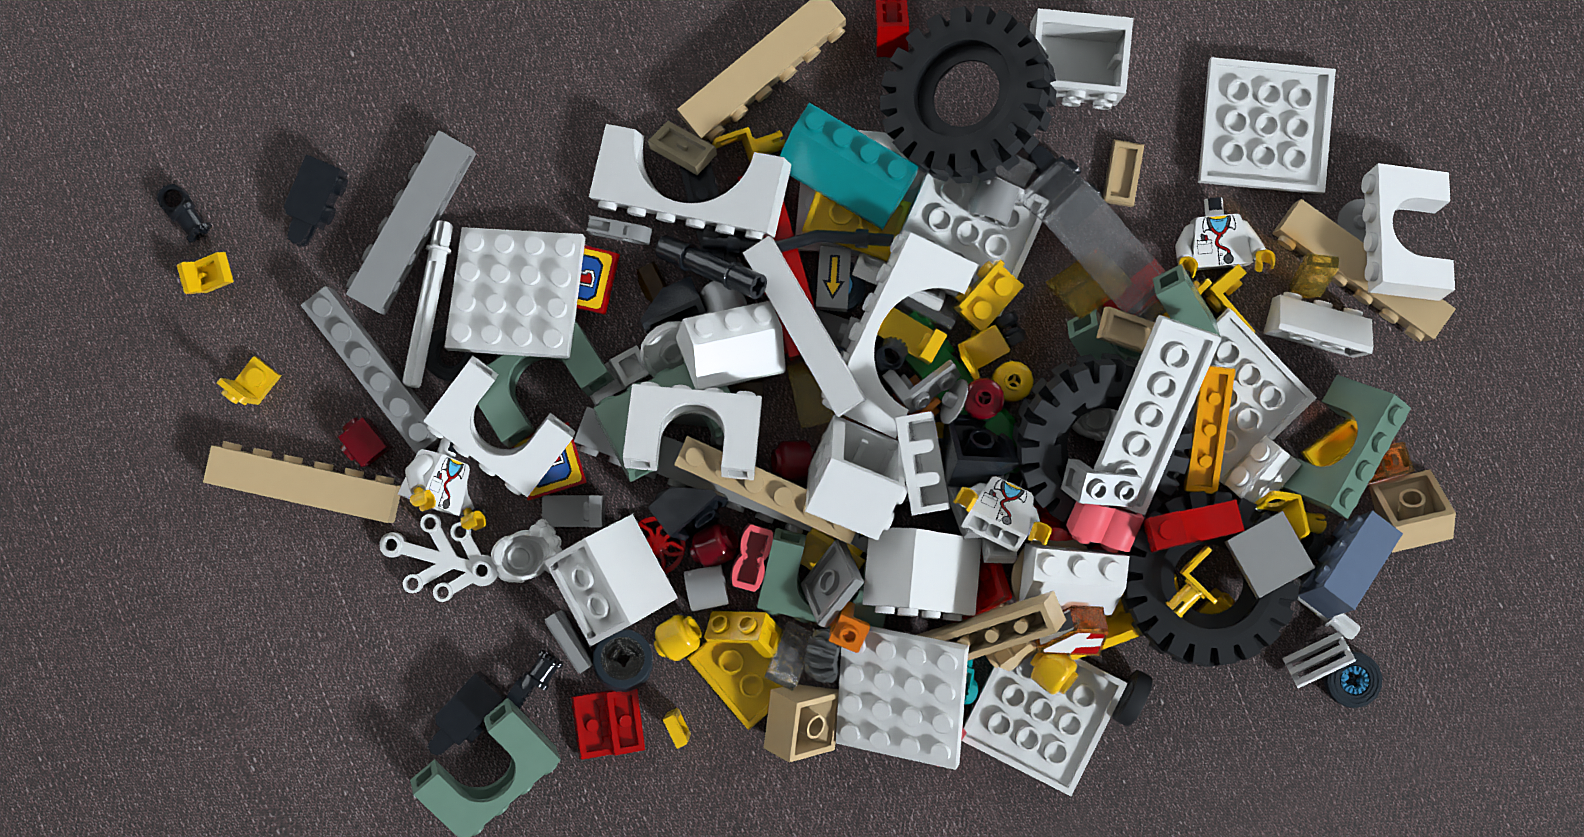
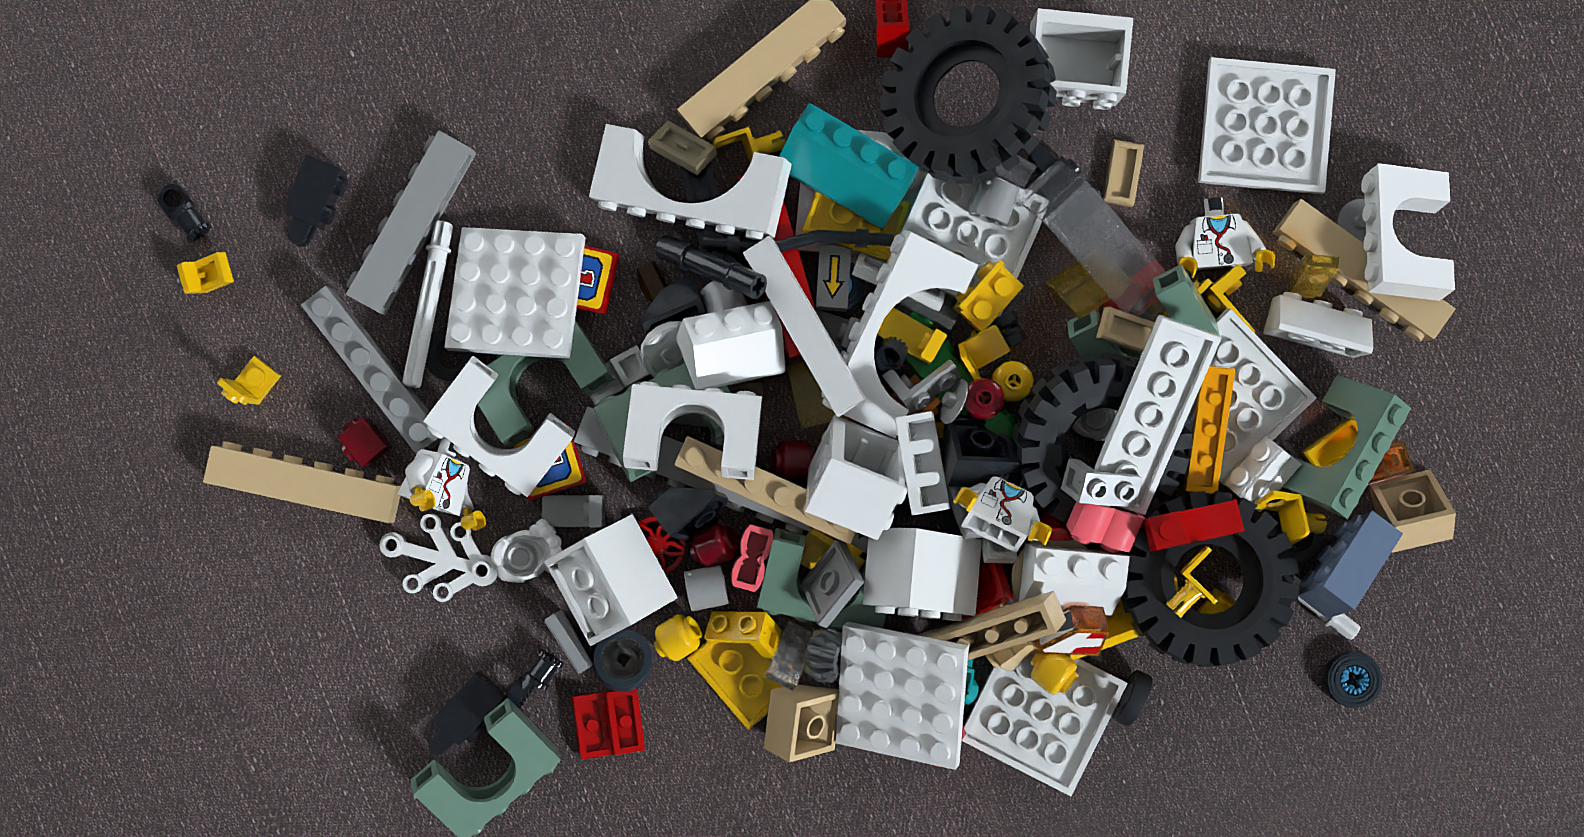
light grey piece [586,215,652,245] -> none
yellow tile [663,708,691,749] -> none
orange bracket [828,601,870,653] -> none
light grey tile [1225,511,1315,599] -> none
white tile [1282,631,1356,688] -> none

